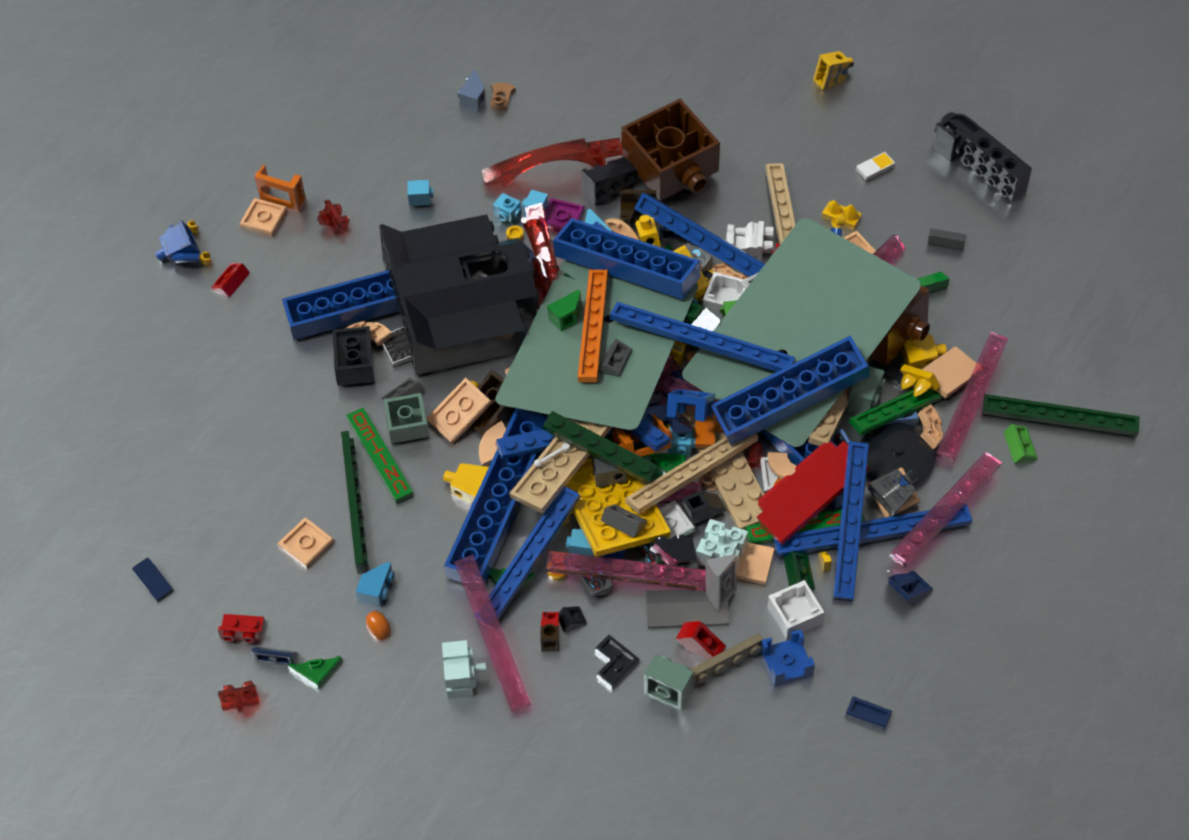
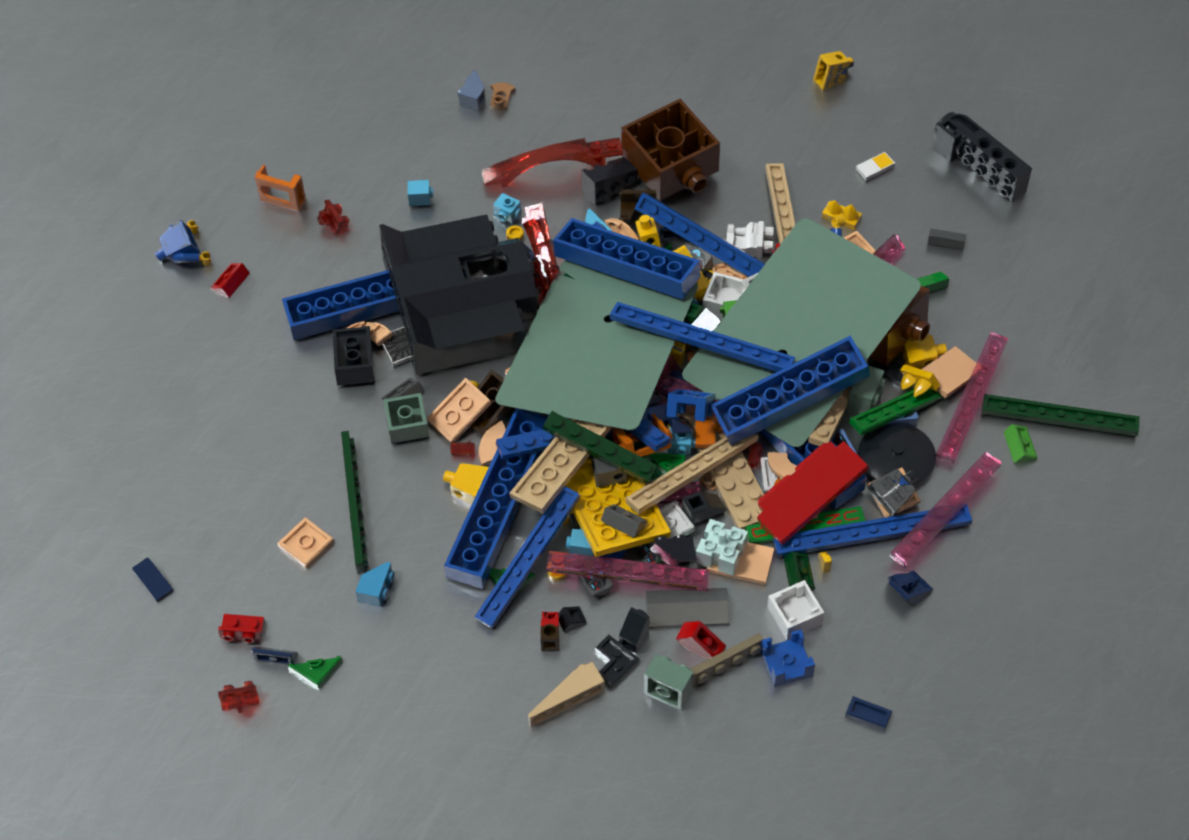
light nougat tile [239,198,287,237] -> none
green tile [346,408,413,503] -> none
orange piece [365,610,391,640] -> none
light aqua brick [442,640,487,699] -> none
clear pink plate [454,555,532,713] -> none
medium azure brick [522,190,548,221] -> none
white hinge [534,443,570,467] -> none
magenta tile [544,198,585,233] -> none
green slope [547,289,582,331] -> none
orange plate [578,270,608,382] -> none
dark grey slope [599,339,632,376] -> none
light grey slope [706,555,737,610] -> none
blue tile [833,441,869,601] -> none
light nougat tile [917,404,944,449] -> none
none -> clear red pin [450,441,475,456]
none -> tan slope [528,662,605,727]
none -> black slope [619,607,649,654]

